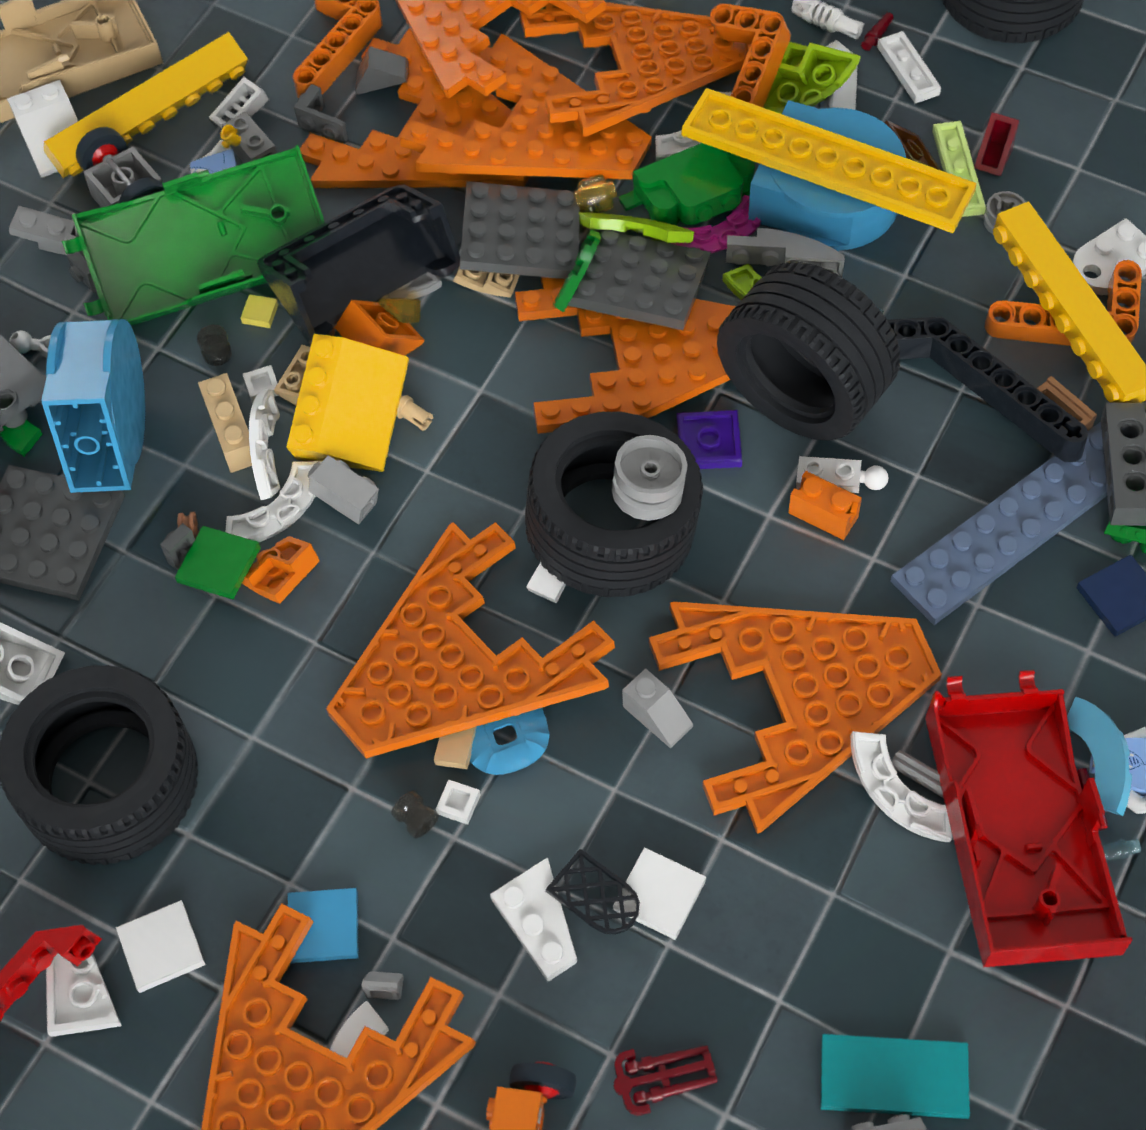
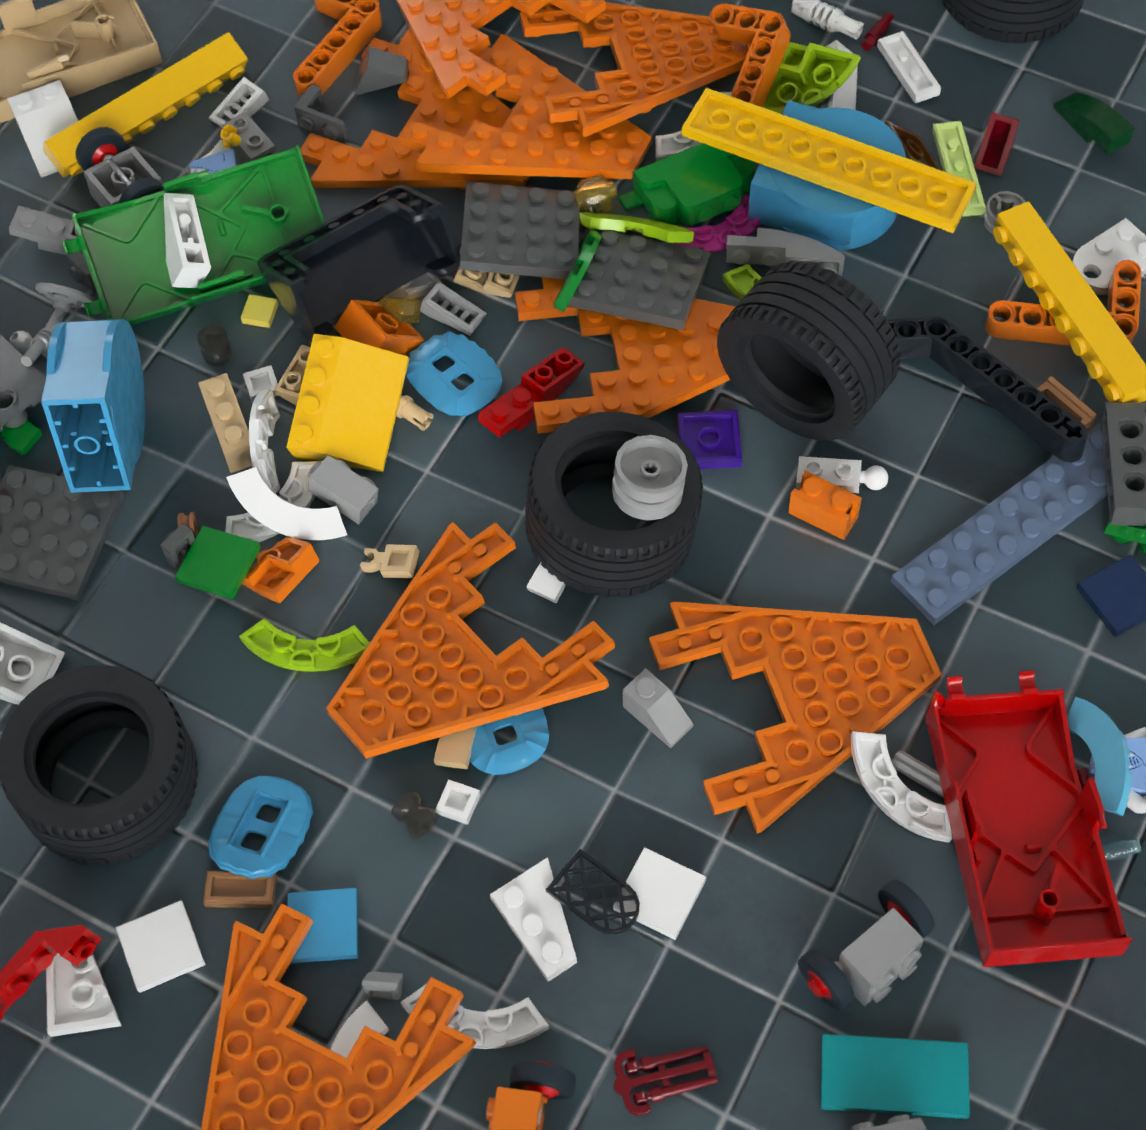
none -> light grey dish [21,283,95,366]
none -> white slope [164,193,211,288]
none -> medium nougat tile [203,871,277,908]
none -> dark azure piece [208,776,314,879]
none -> white tile [226,467,347,541]
none -> lime tile [239,618,370,672]
none -> tan plate [360,544,420,578]
none -> white tile [400,985,549,1049]
none -> dark azure piece [406,331,503,416]
none -> light grey slope [420,281,487,336]
none -> red slope [478,347,585,438]
none -> brick [798,880,935,1010]
none -> dark green slope [1053,92,1135,154]

